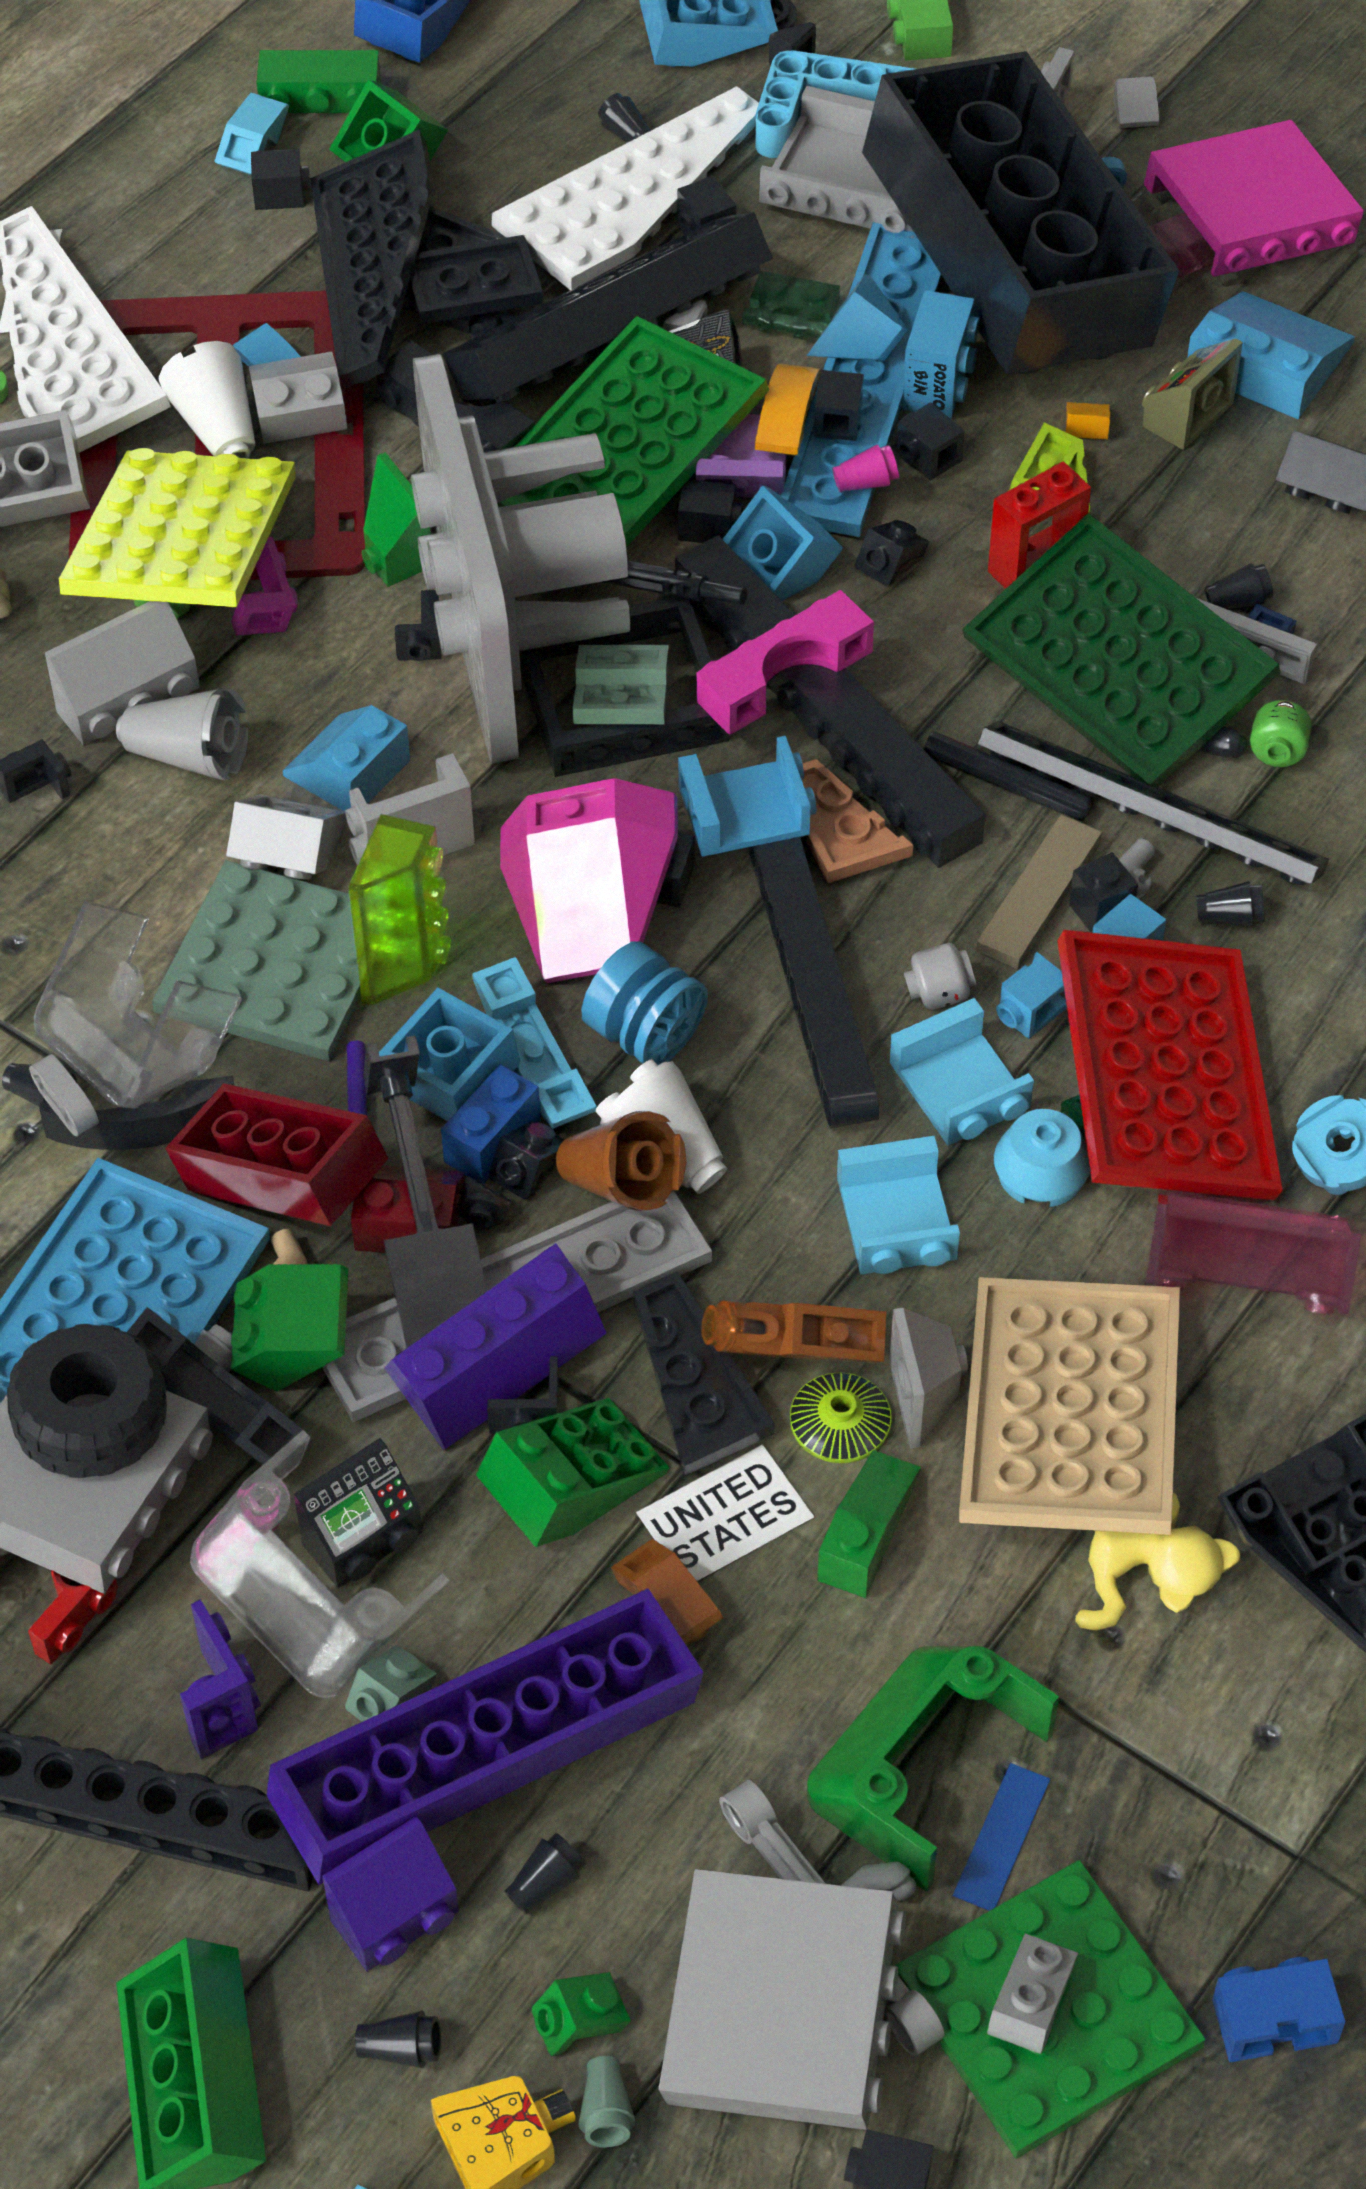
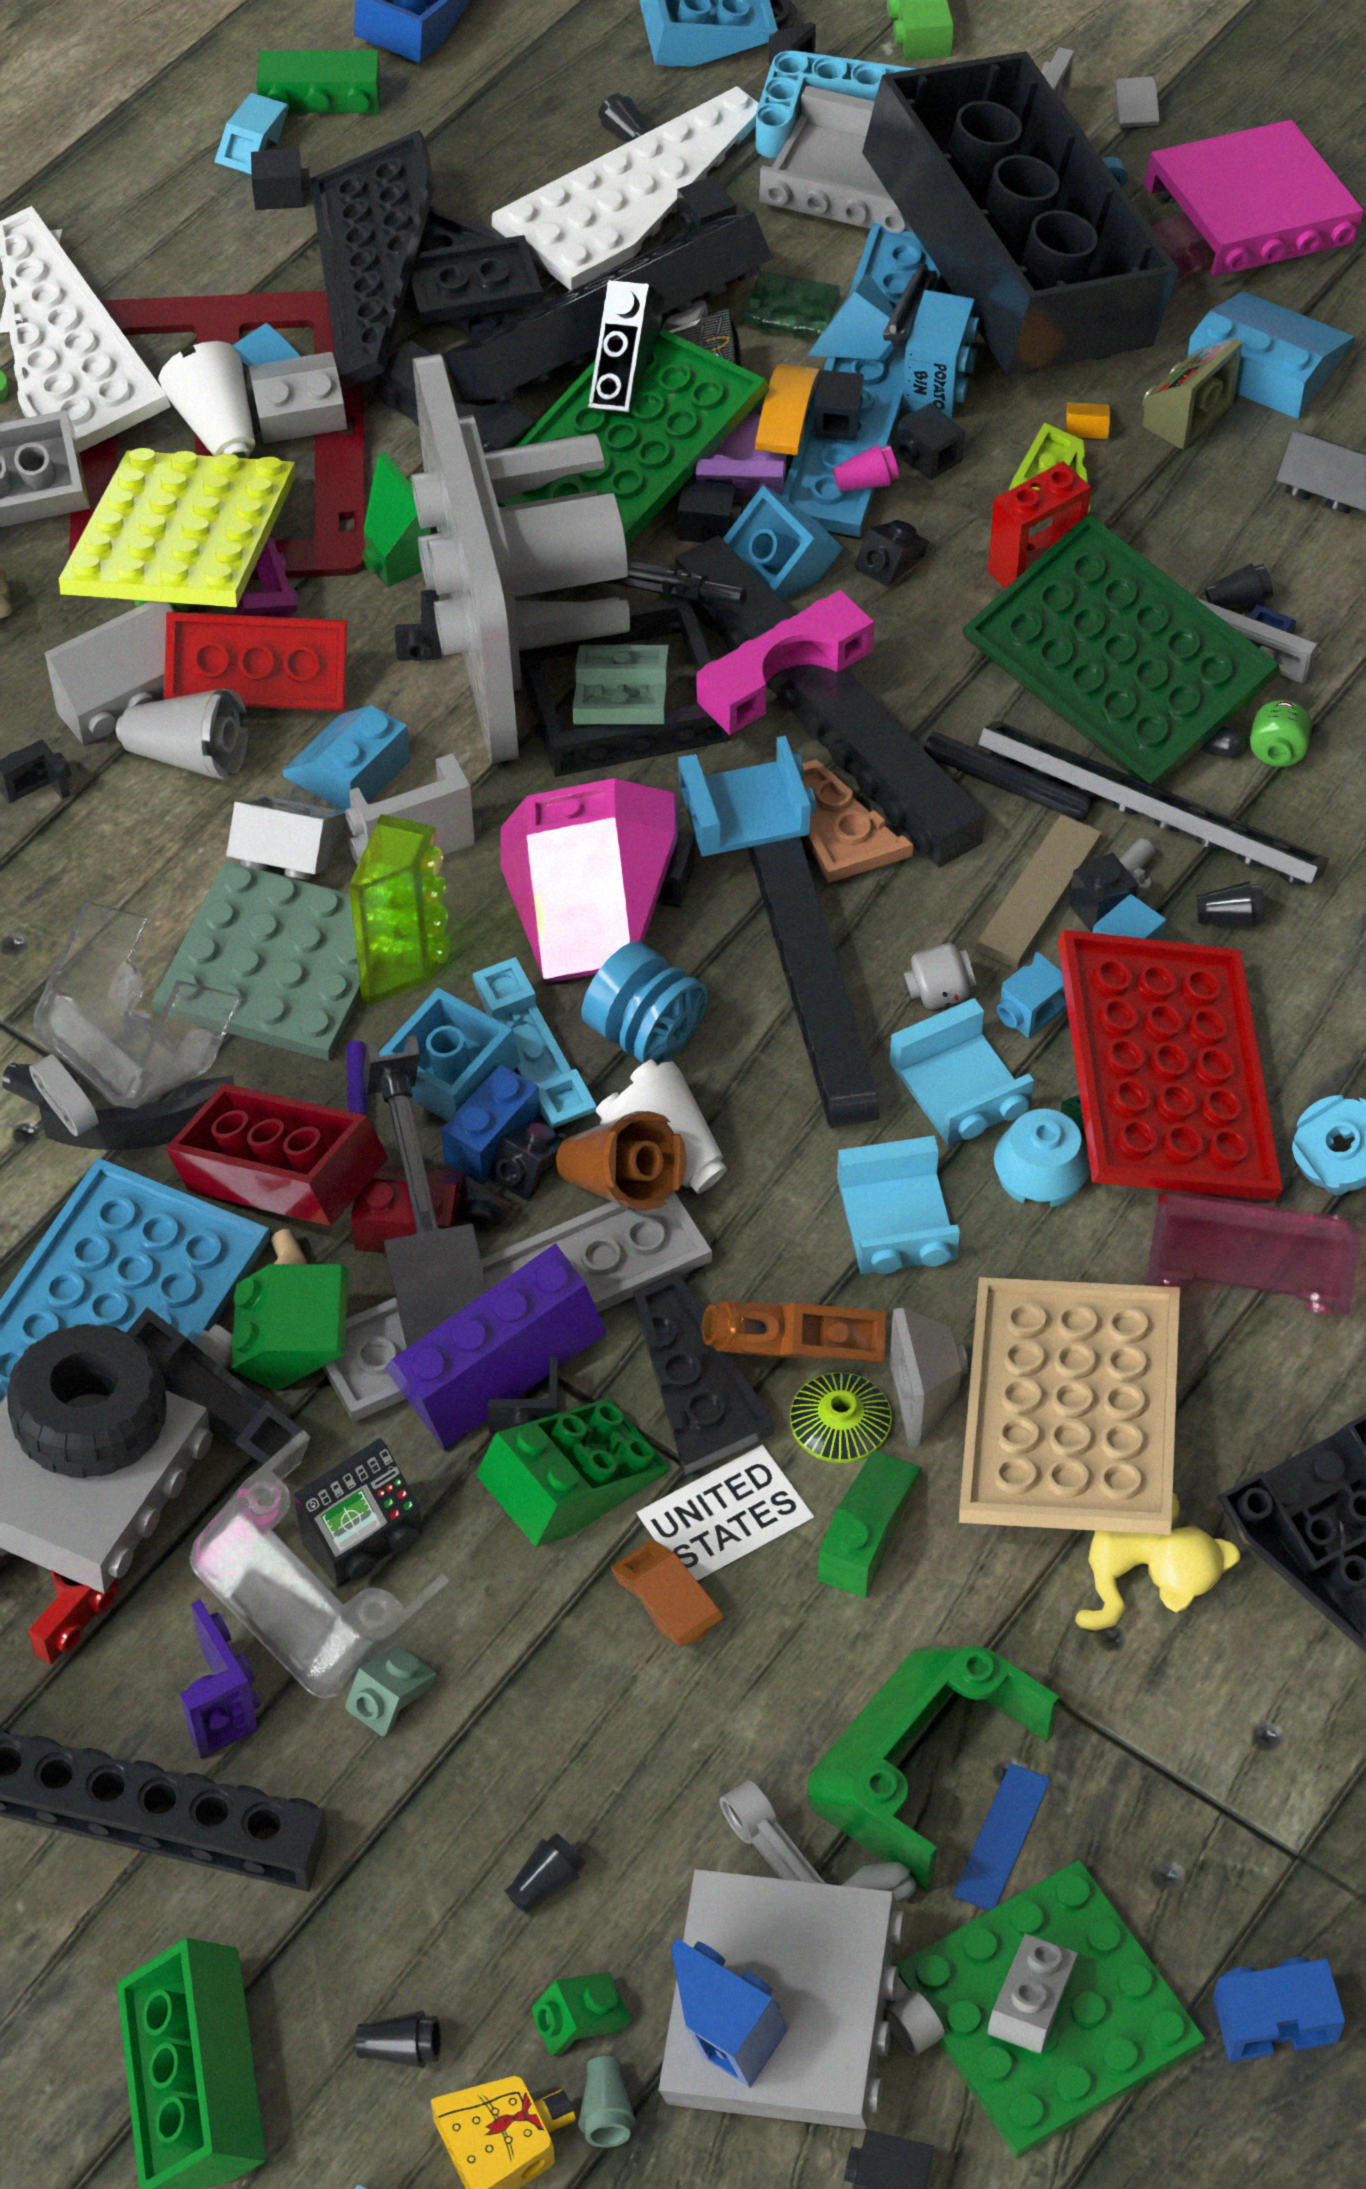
dark purple brick [266,1588,704,1885] -> none
dark purple slope [322,1816,459,1972] -> none
green slope [329,79,448,162] -> none
none -> red tile [163,612,348,711]
none -> black slope [588,281,665,413]
none -> blue slope [671,1938,788,2088]
none -> black axle [883,264,938,347]

